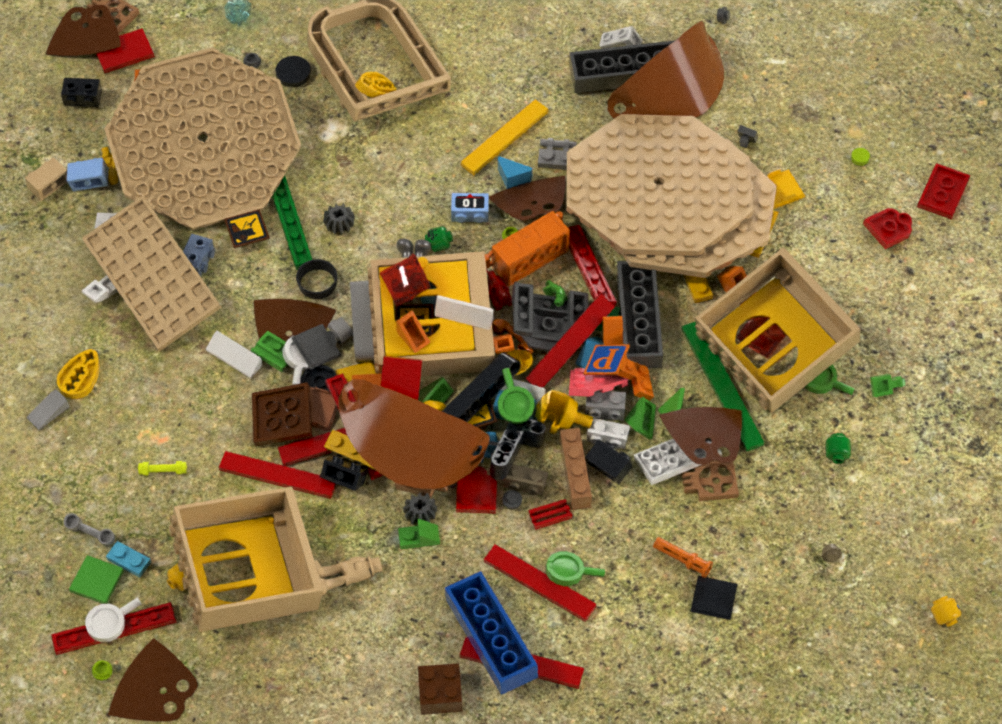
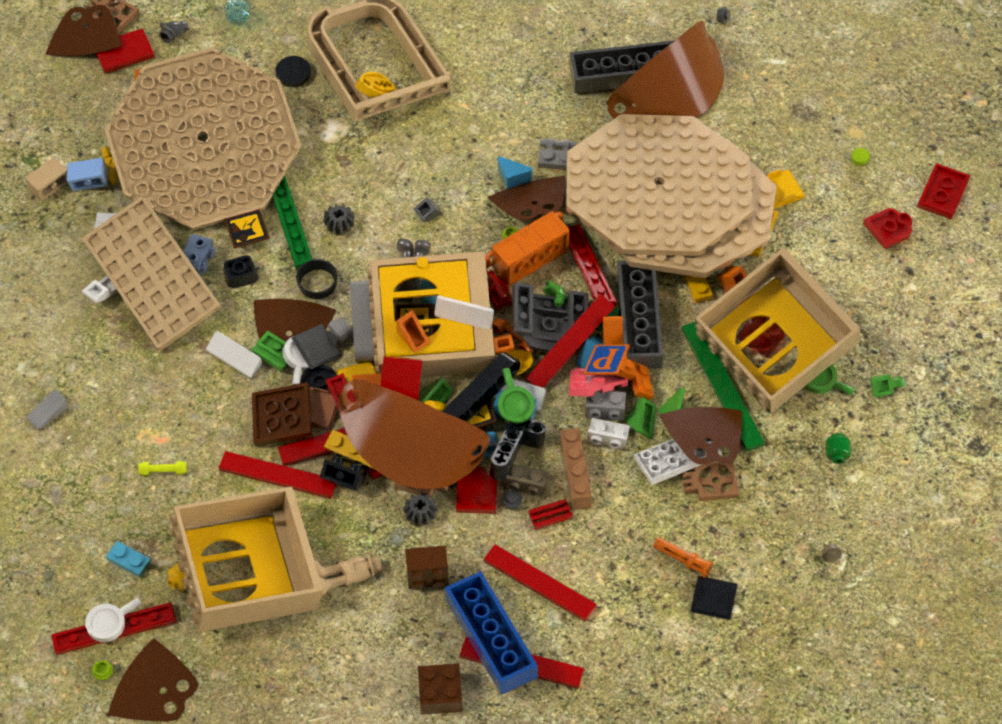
yellow piece [57,349,100,399] -> none
black brick [61,78,102,107] -> none
light grey bar [64,513,115,546] -> none
bright green tile [69,555,124,604] -> none
dark grey plate [243,53,261,68] -> none
clear red slope [379,253,430,306] -> none
bright green slope [398,519,440,549] -> none
green head [425,226,453,252] -> none
light blue brick [451,193,489,223] -> none
yellow tile [461,99,548,176] -> none
yellow piece [535,390,593,434] -> none
bright green piece [545,551,605,586] -> none
black brick [585,439,633,485] -> none
white bracket [599,26,642,49] -> none
dark grey tile [738,125,758,148] -> none
yellow head [931,596,961,628] -> none
none -> dark grey animal [159,21,190,43]
none -> black piece [223,255,258,289]
none -> reddish brown brick [405,545,449,590]
none -> dark grey slope [414,197,442,222]

